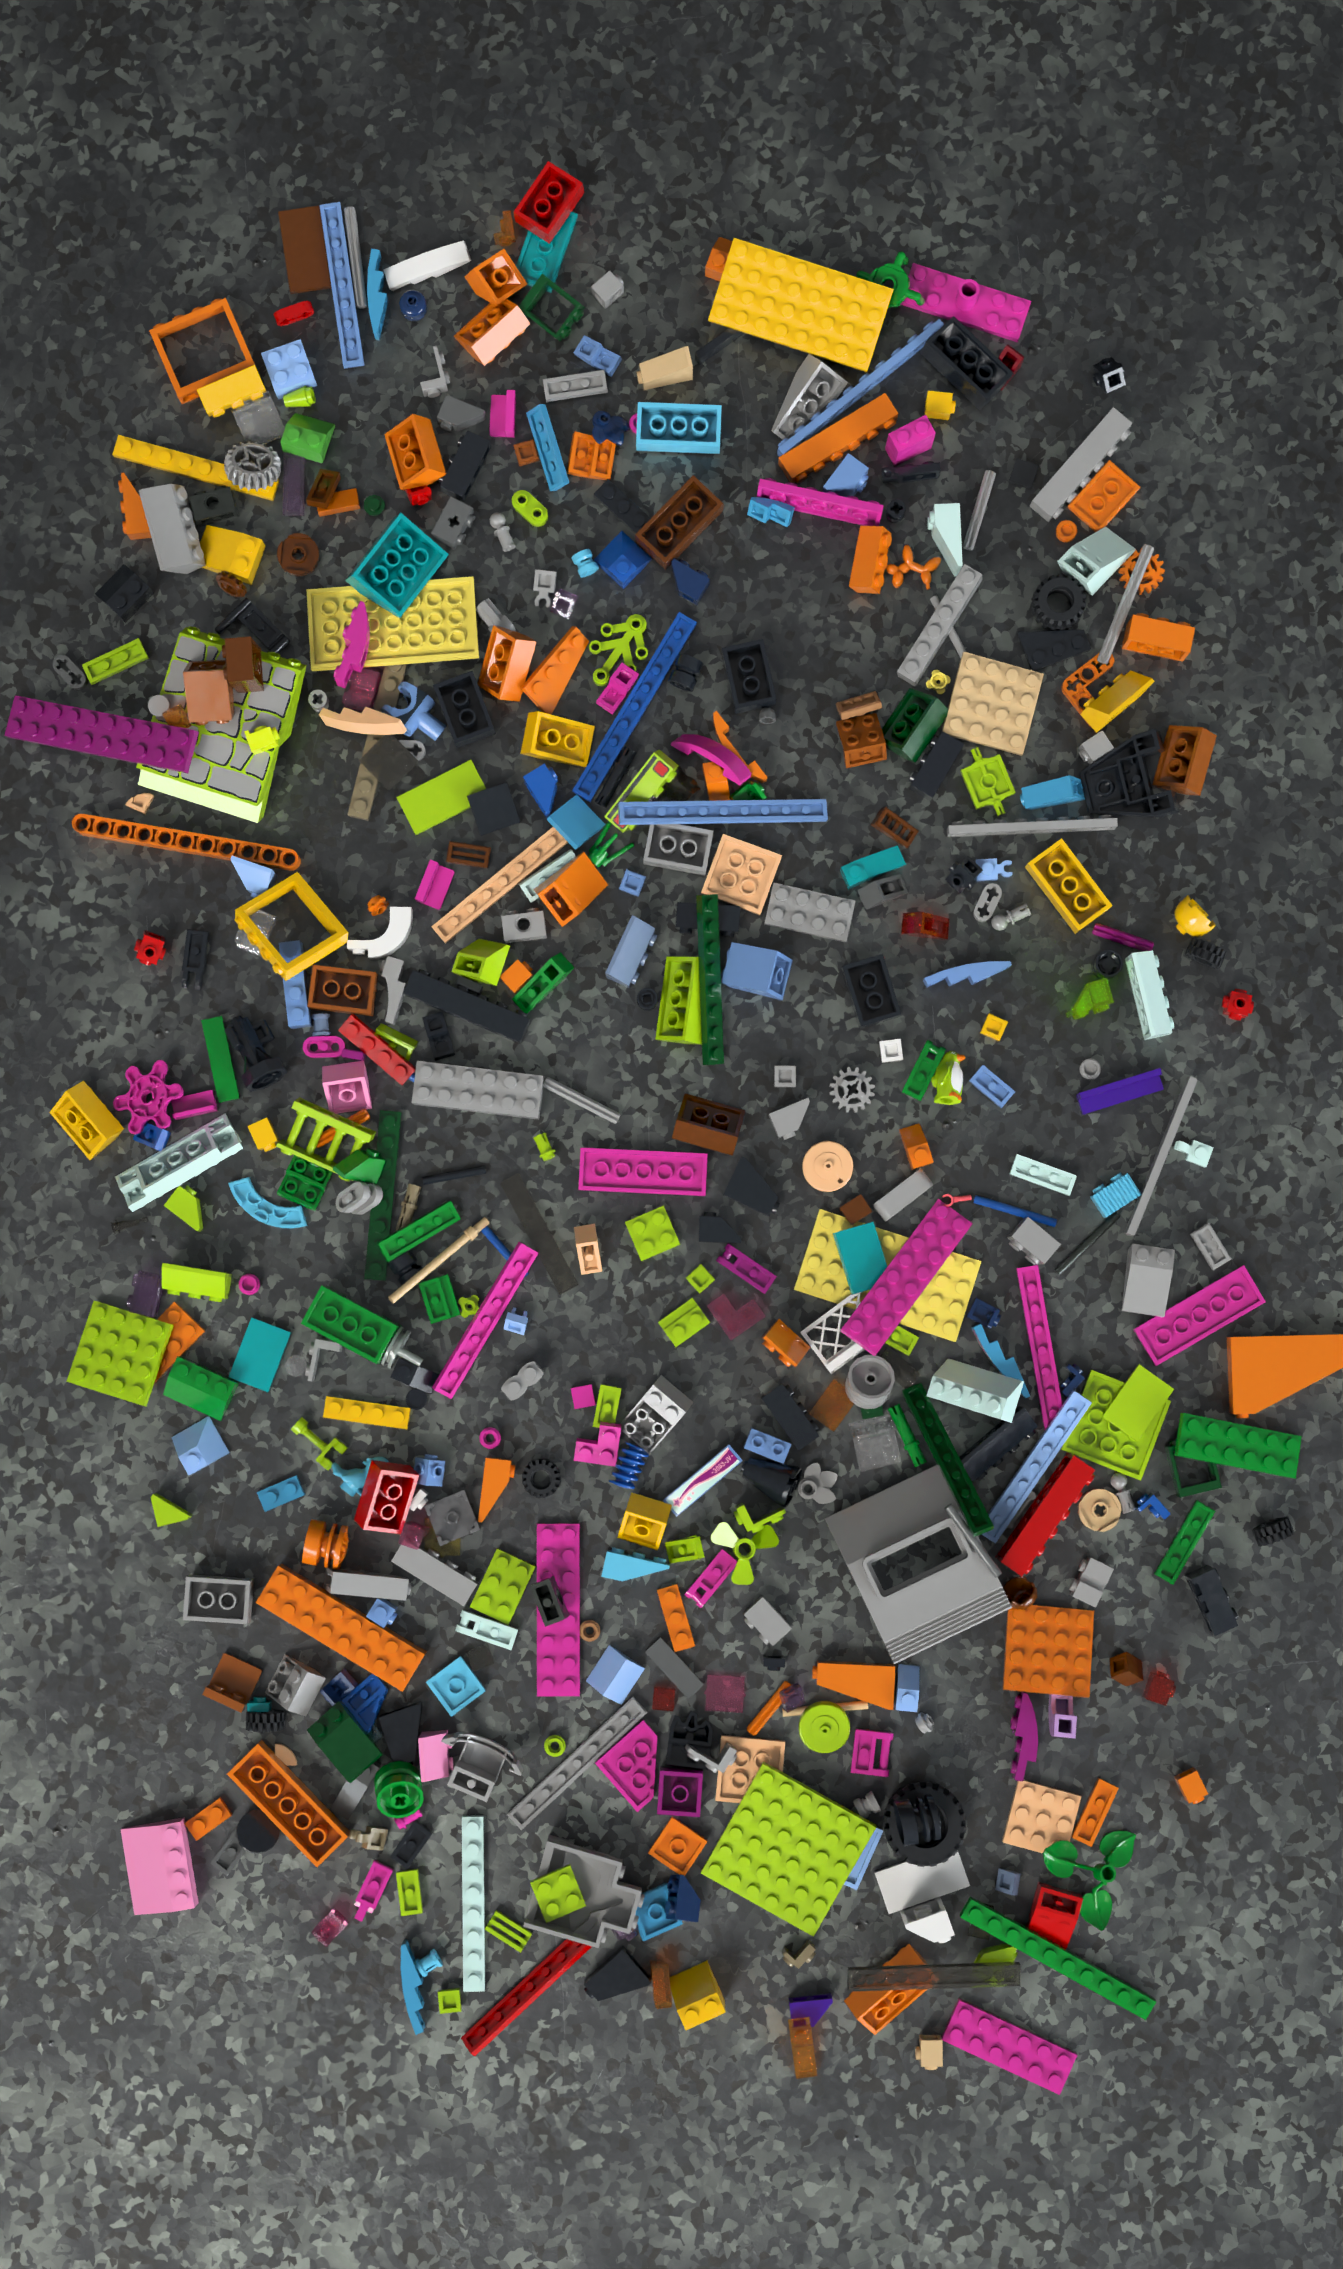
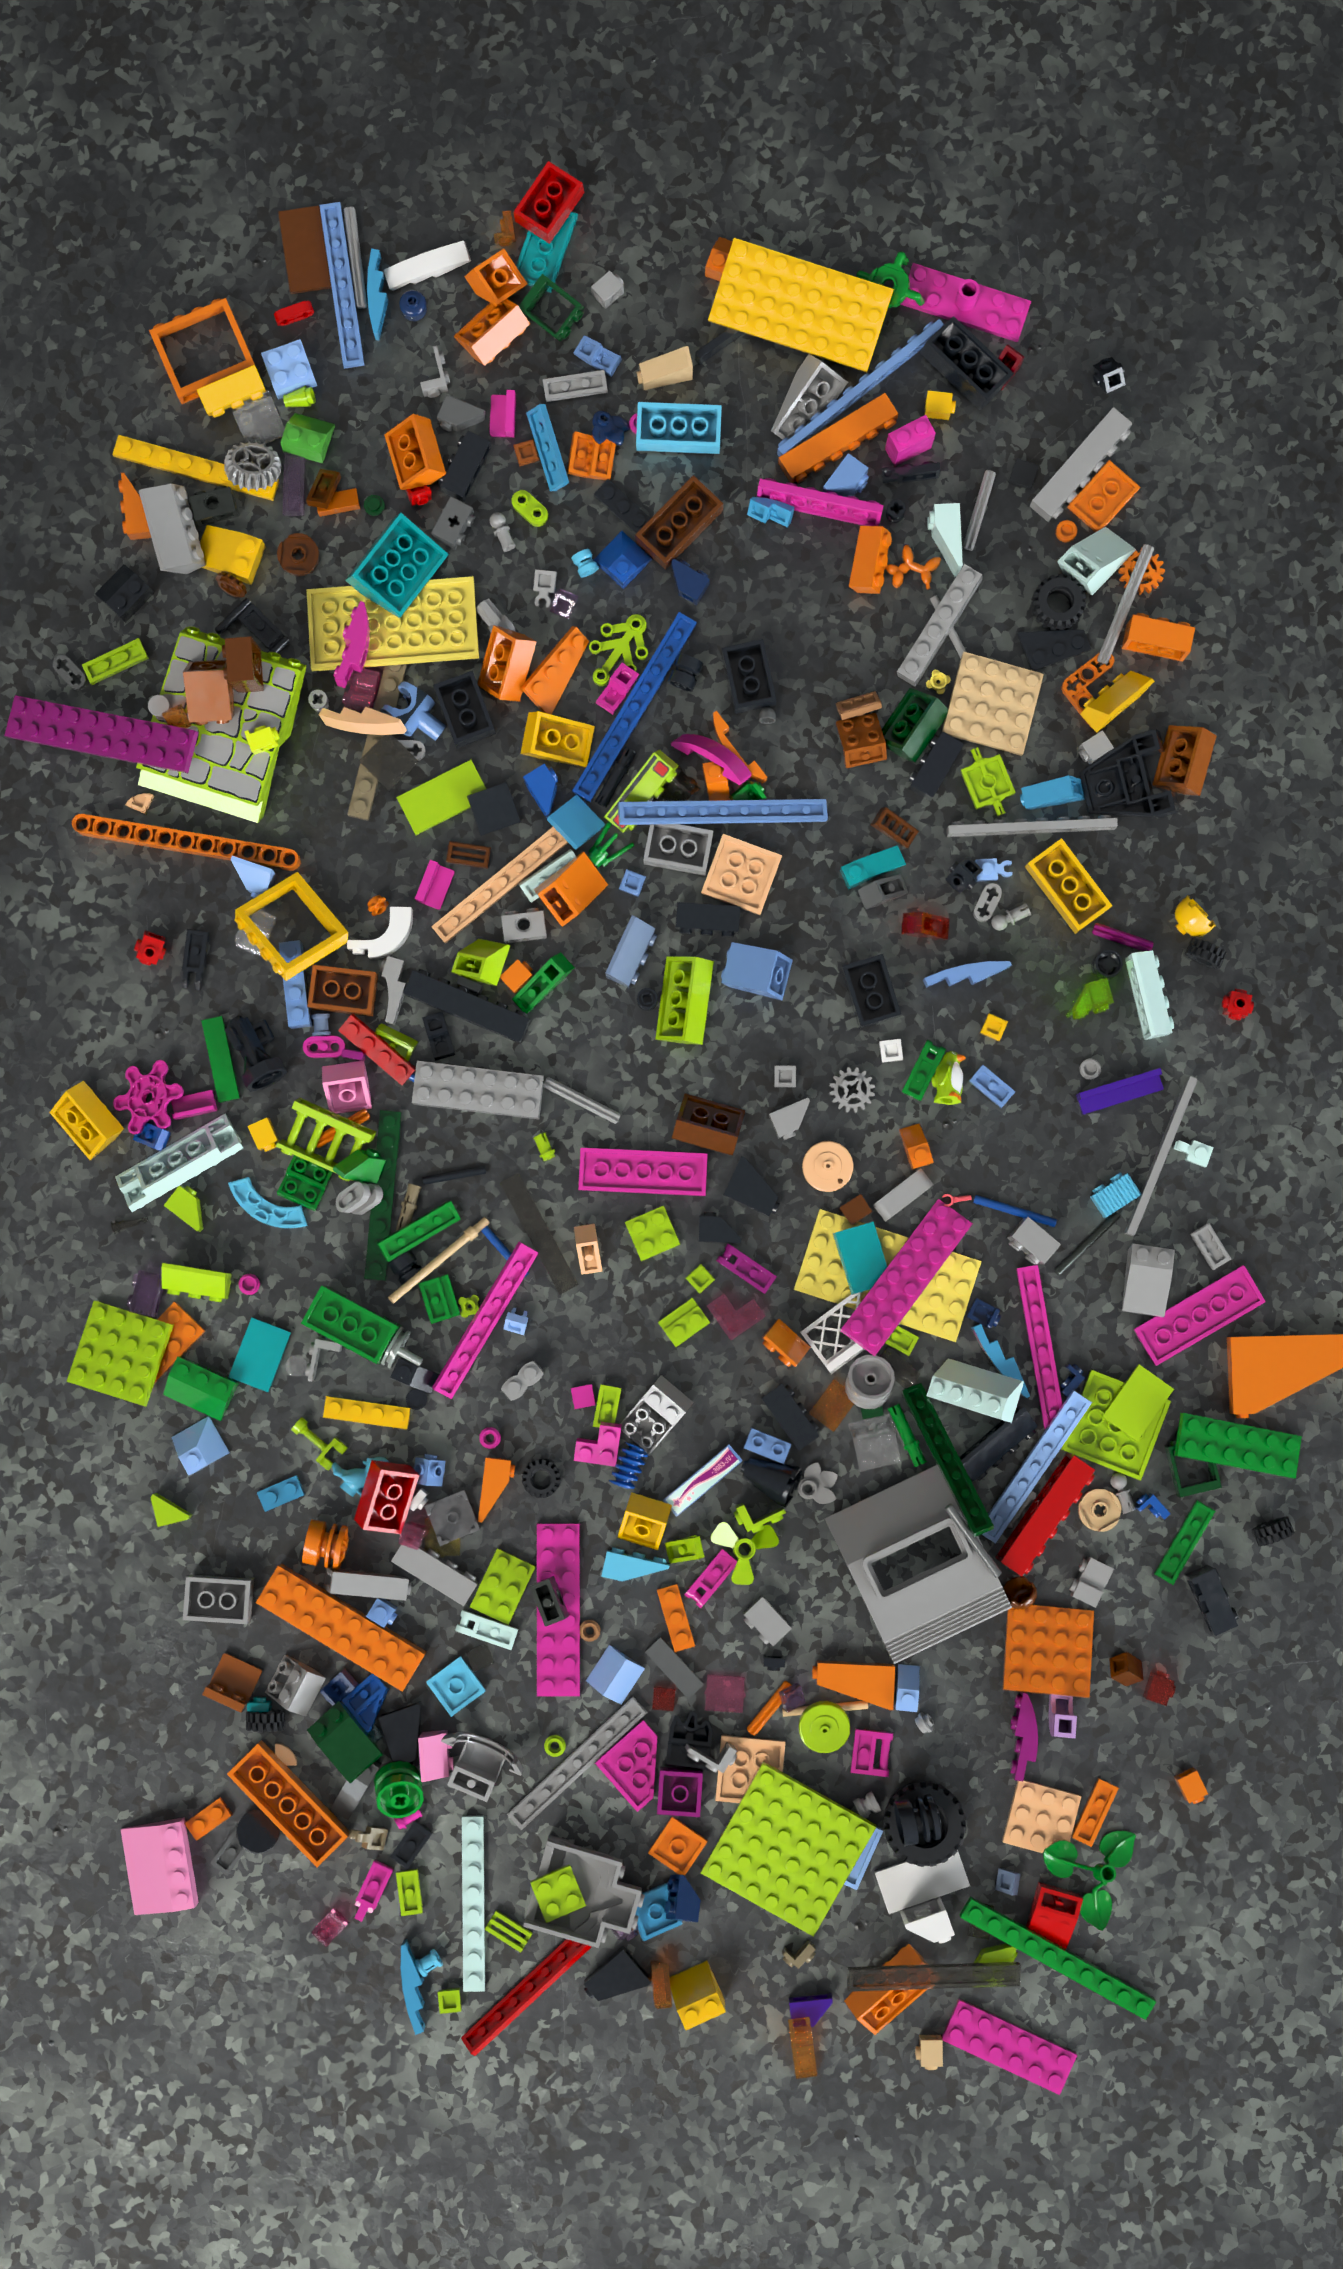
dark green plate [696,894,724,1065] -> none
light grey plate [764,883,856,942] -> none
light aqua plate [1009,1154,1077,1196] -> none

